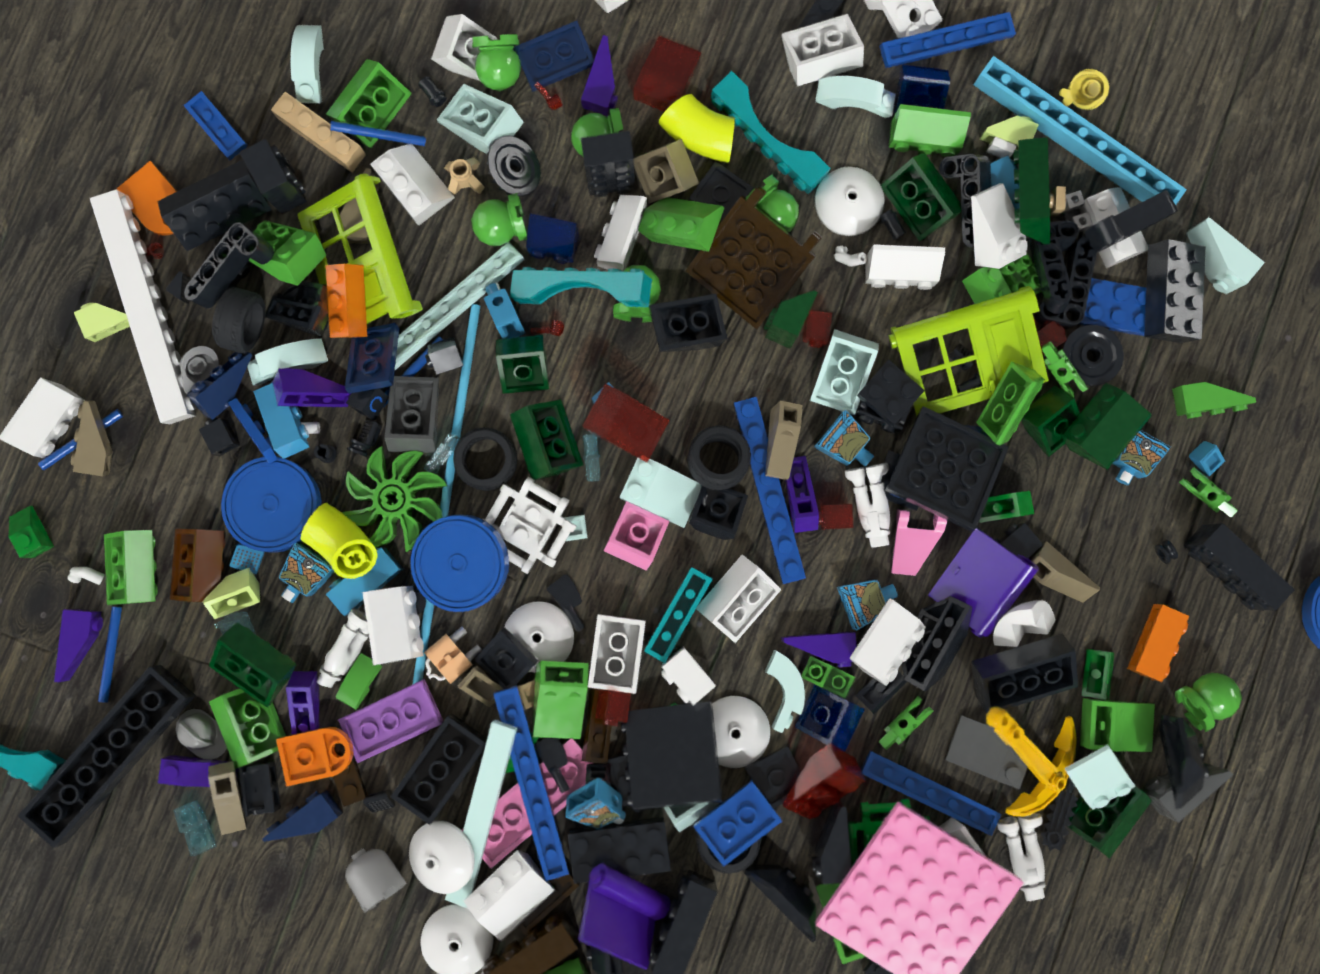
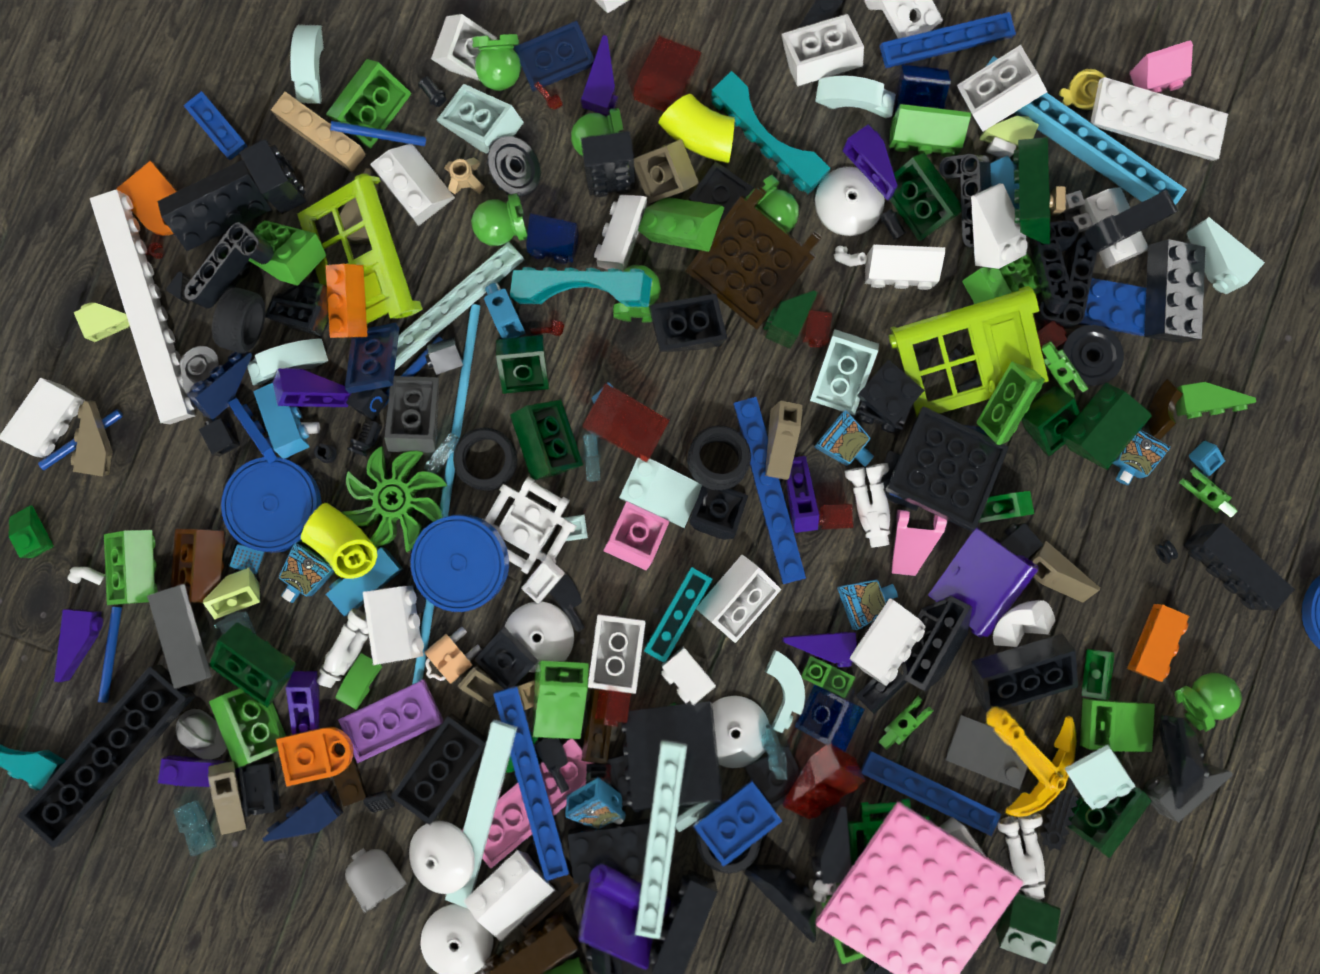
none -> dark grey slope [147,584,212,689]
none -> white tile [521,557,565,604]
none -> light aqua tile [635,740,687,939]
none -> clear light blue slope [762,725,787,779]
none -> white arm [813,880,837,903]
none -> dark purple slope [843,124,897,201]
none -> white slope [957,45,1047,131]
none -> dark green slope [996,892,1061,964]
none -> white plate [1090,77,1228,161]
none -> bright pink slope [1130,40,1193,94]
none -> dark brown tile [1148,379,1183,440]

